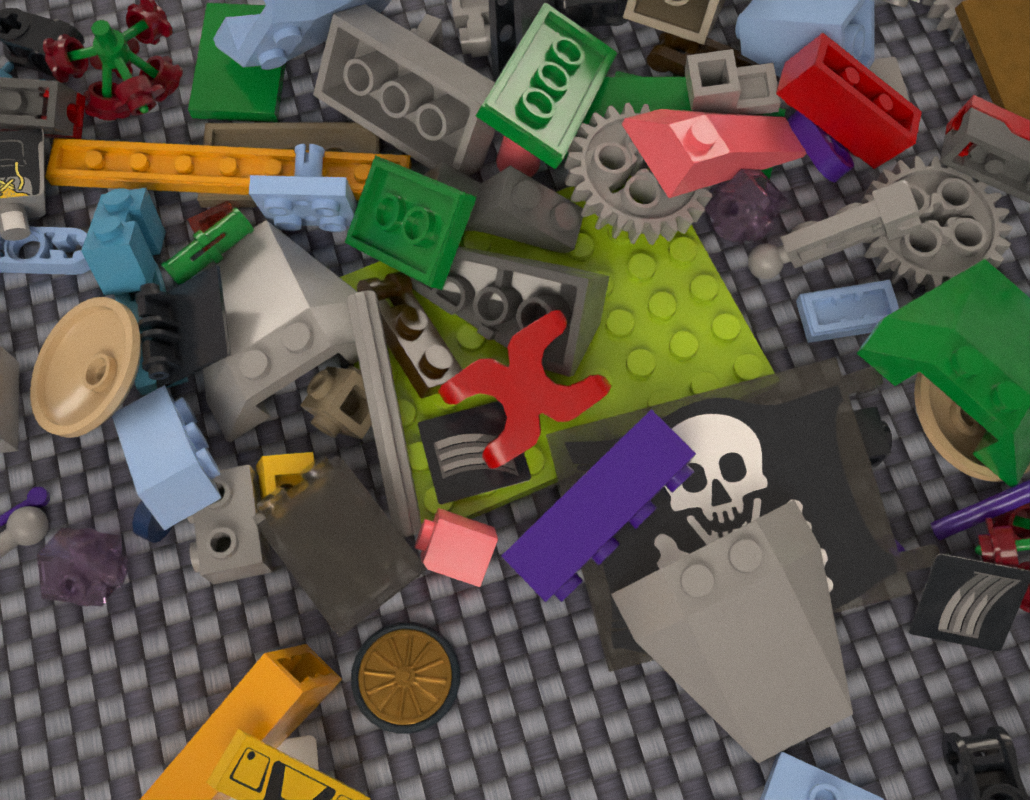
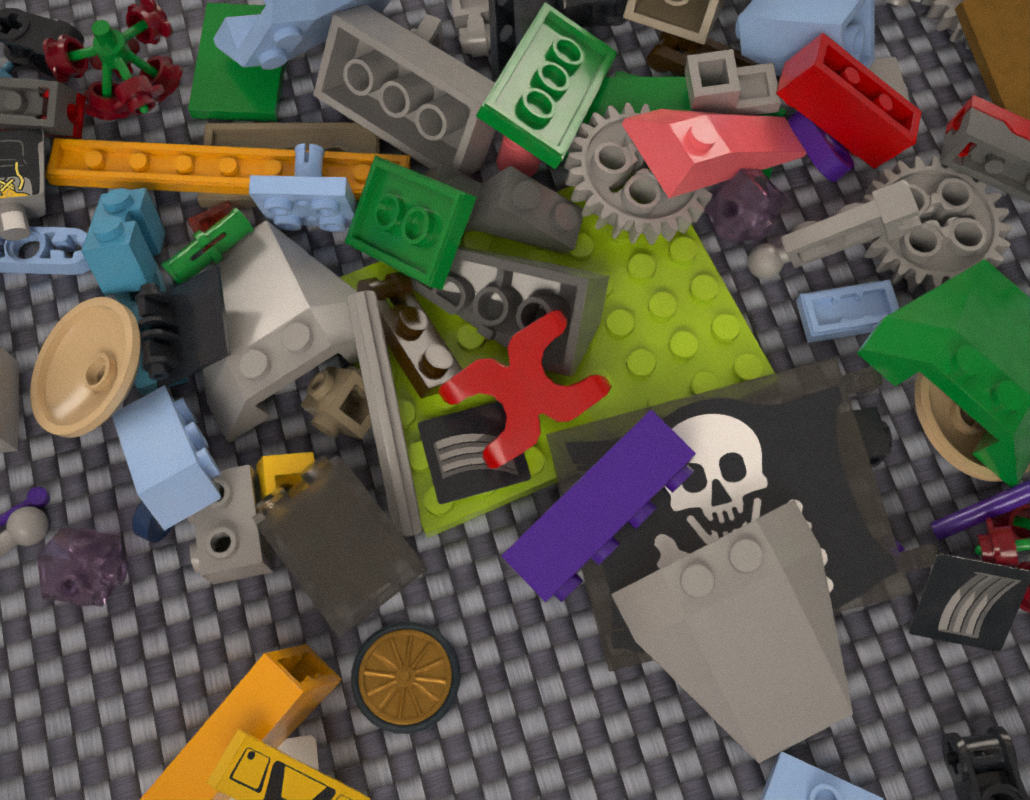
coral brick [415,508,498,587] -> none

